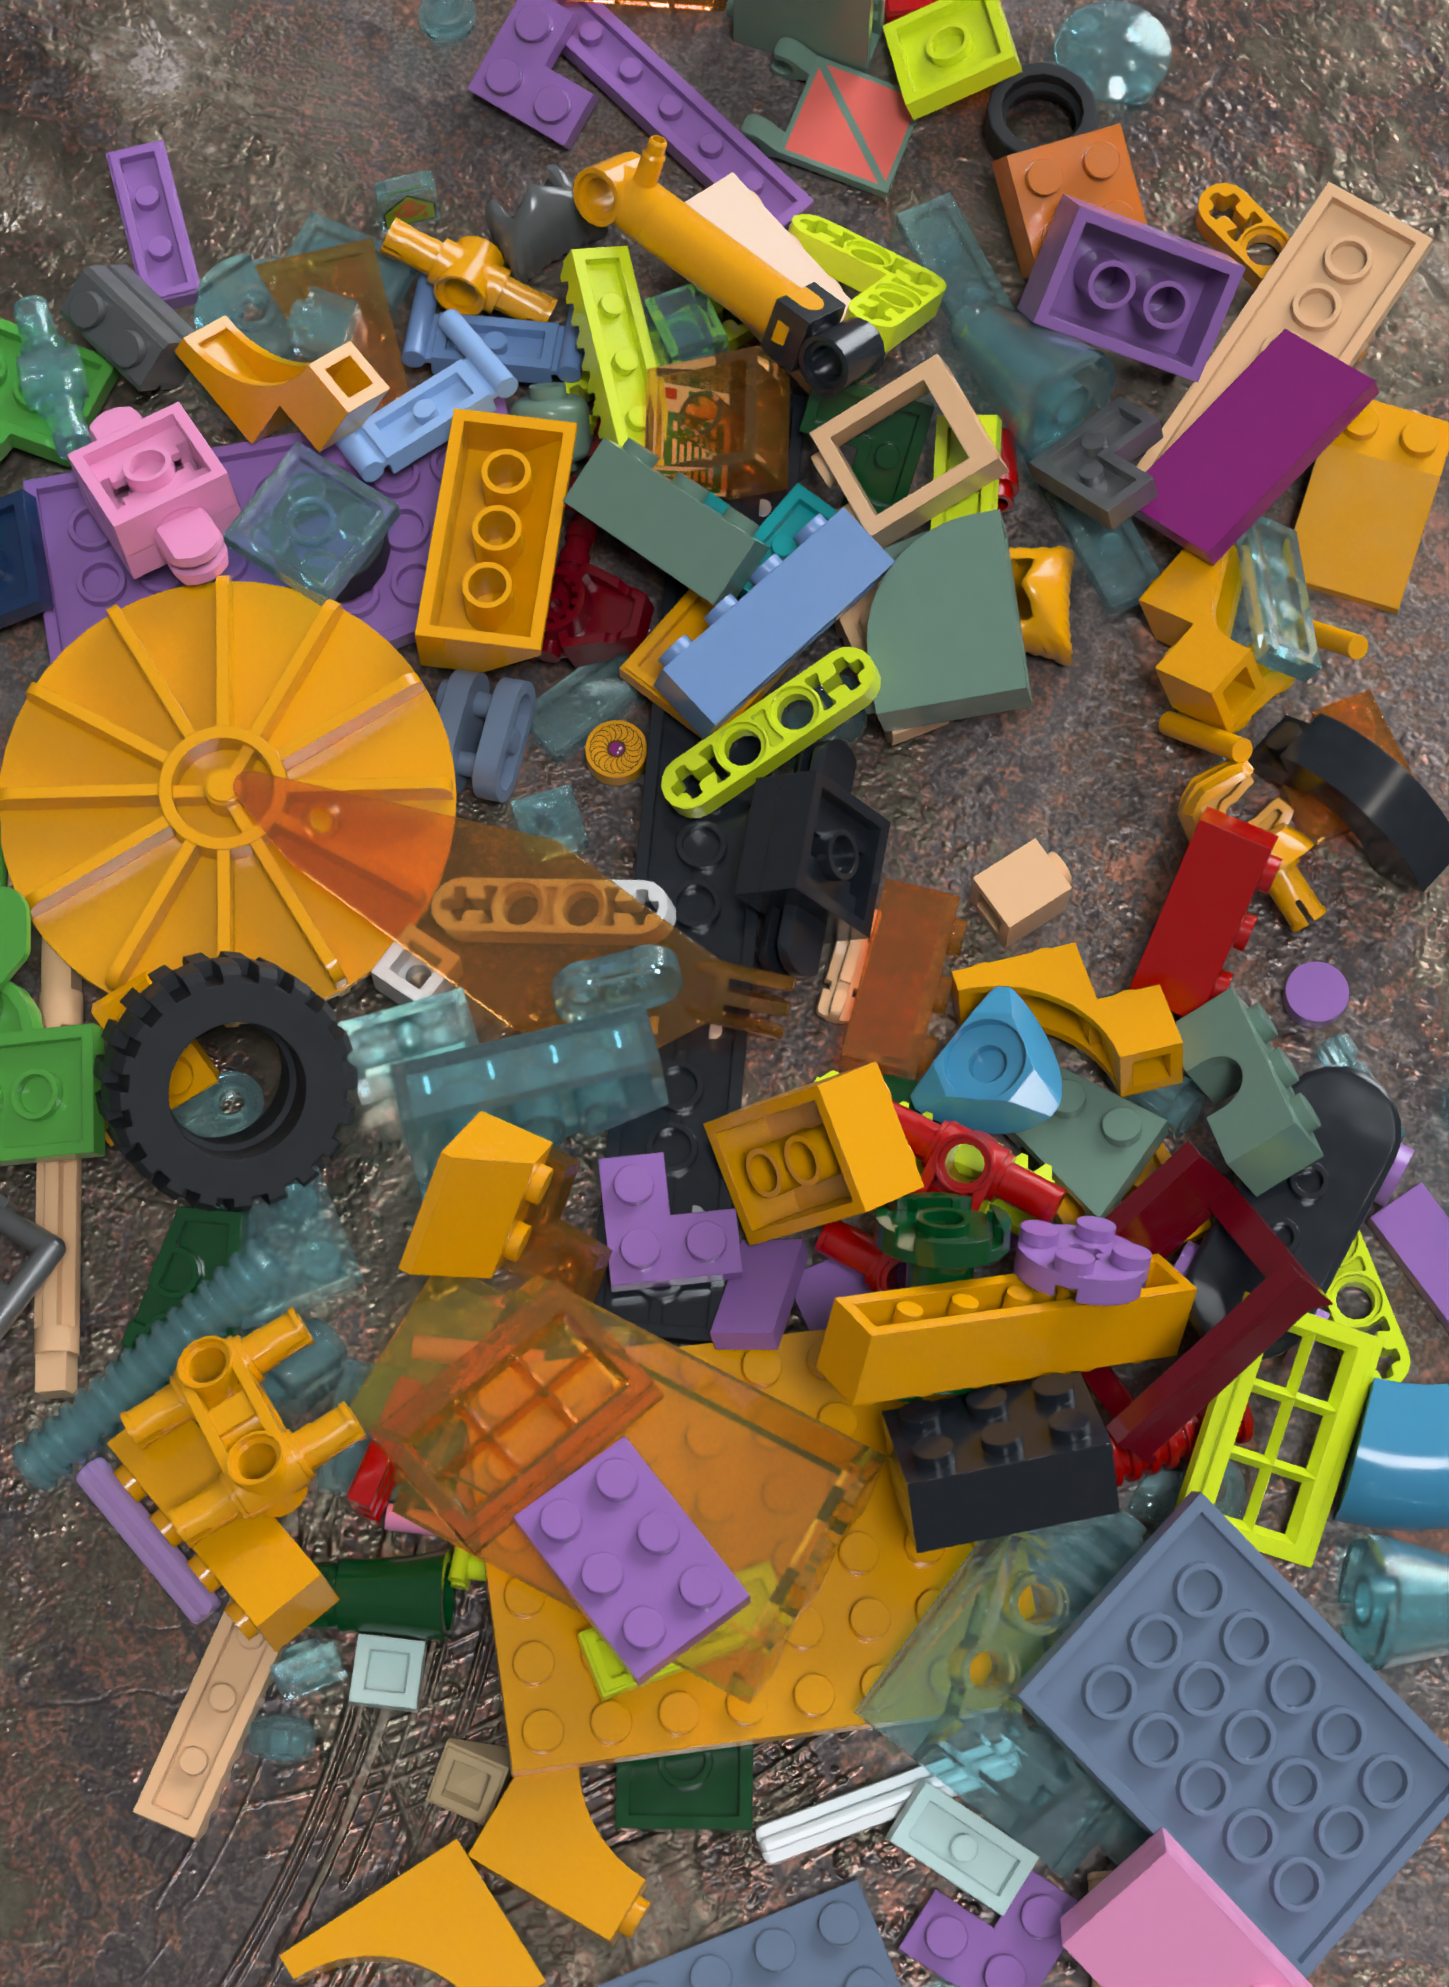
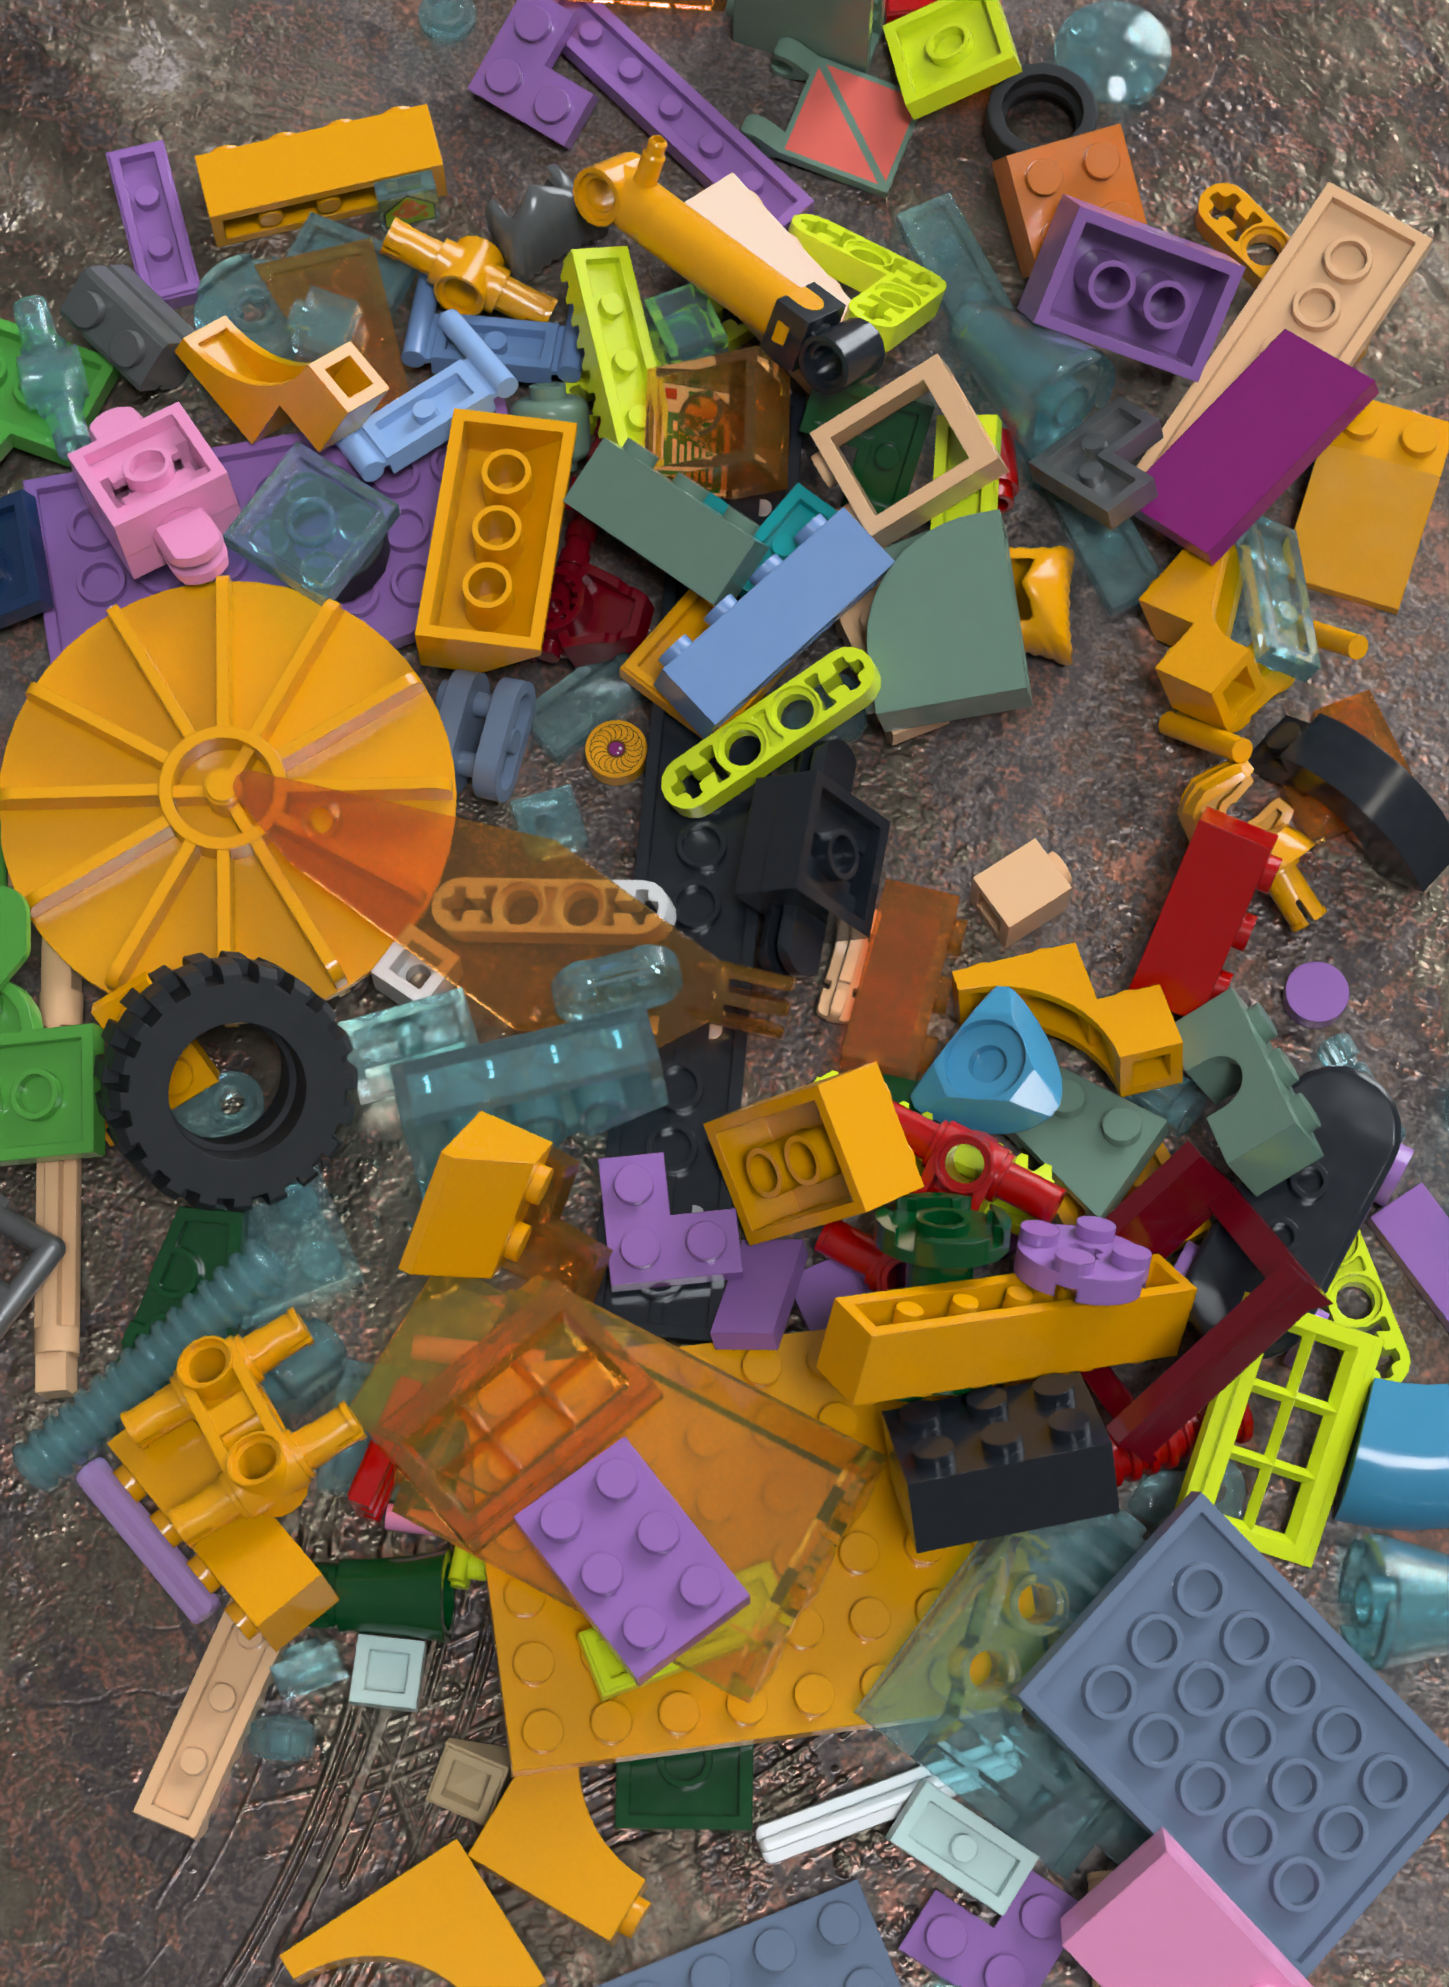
none -> light orange brick [194,104,447,247]

